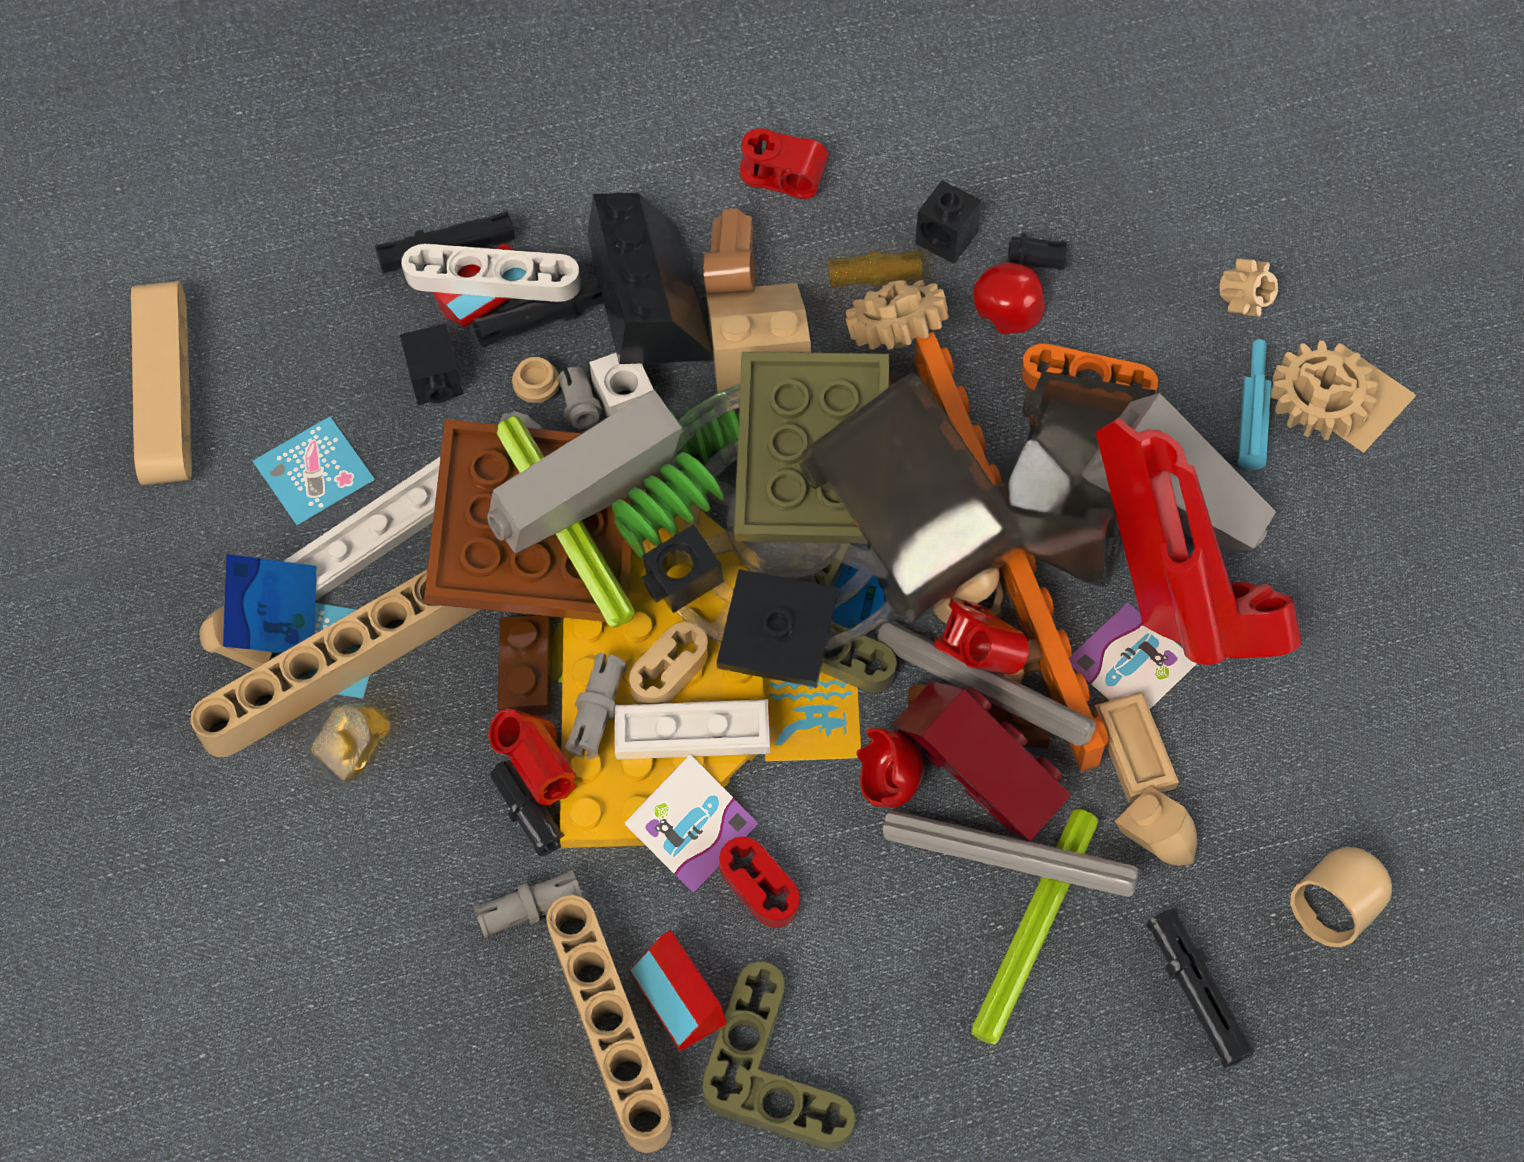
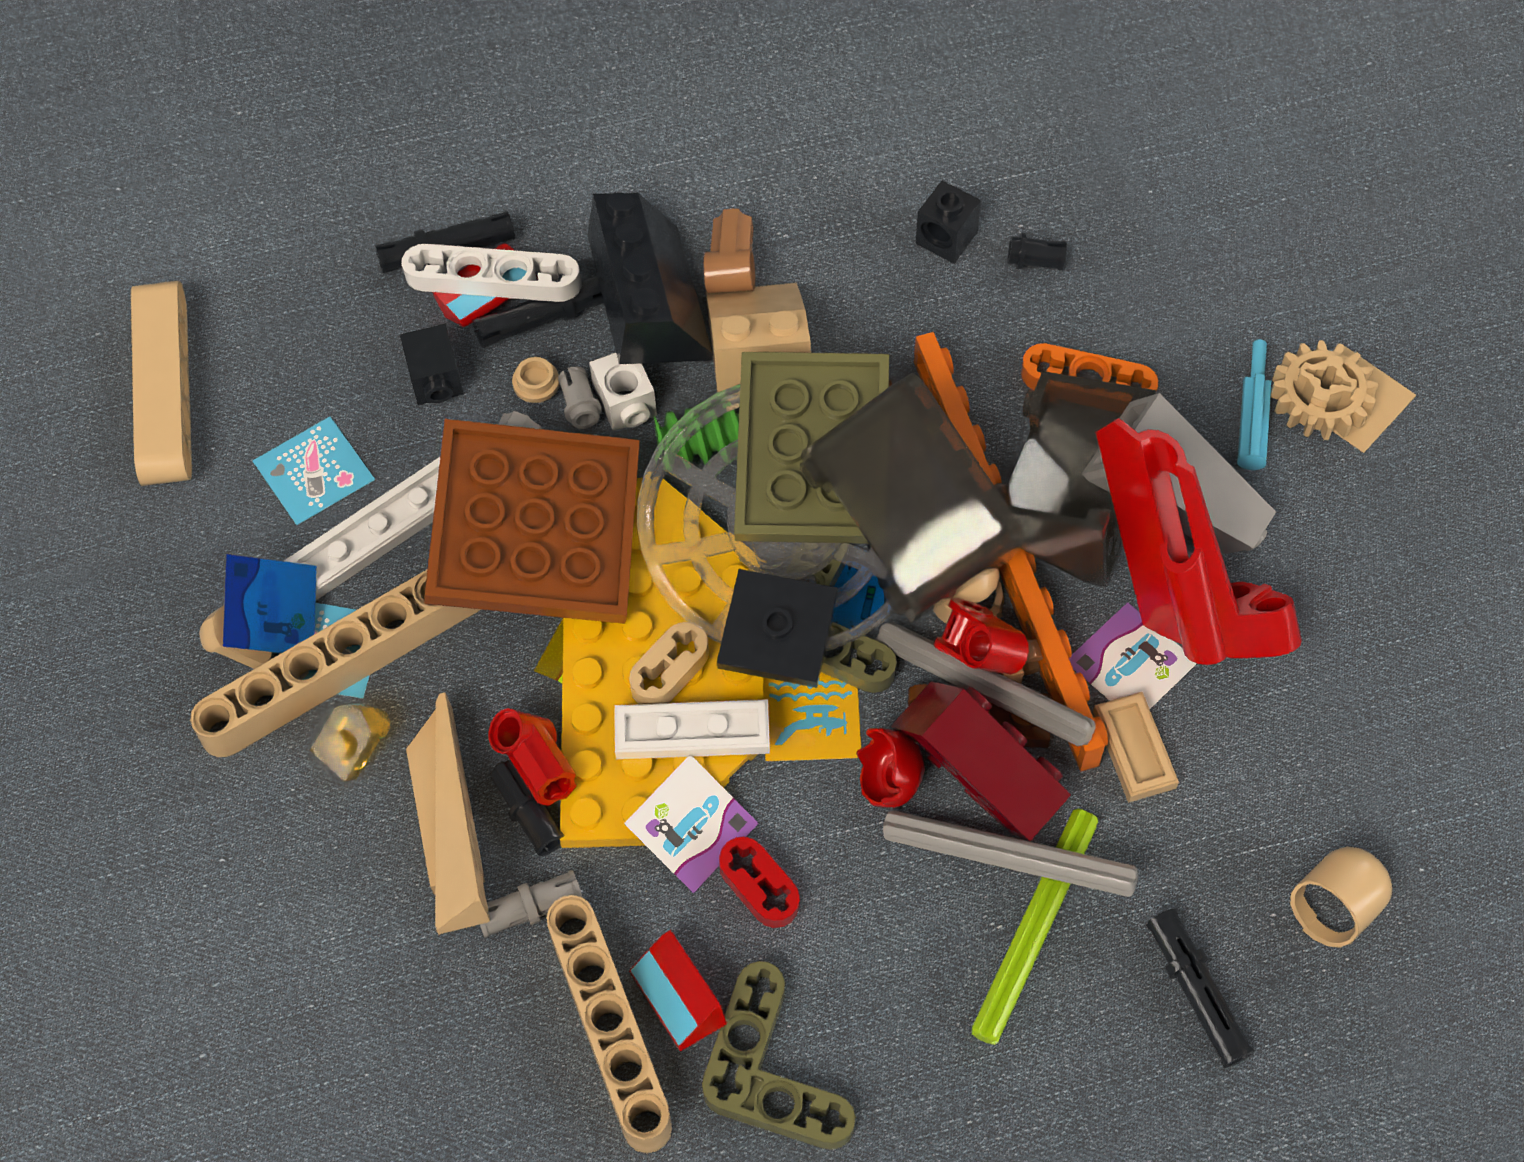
light grey slope [487,389,682,554] -> none
lime axle [497,416,634,628] -> none
reddish brown plate [497,615,552,714] -> none
light grey pin [565,653,627,759] -> none
bright green piece [612,452,724,559] -> none
black brick [641,524,724,613] -> none
red piece [740,128,829,199] -> none
clear yellow pin [828,250,923,288] -> none
tan gear [846,280,948,350] -> none
red hair [973,261,1046,334] -> none
tan plate [1114,786,1197,866] -> none
tan gear [1220,258,1278,317] -> none
none -> tan wedge [406,692,490,934]

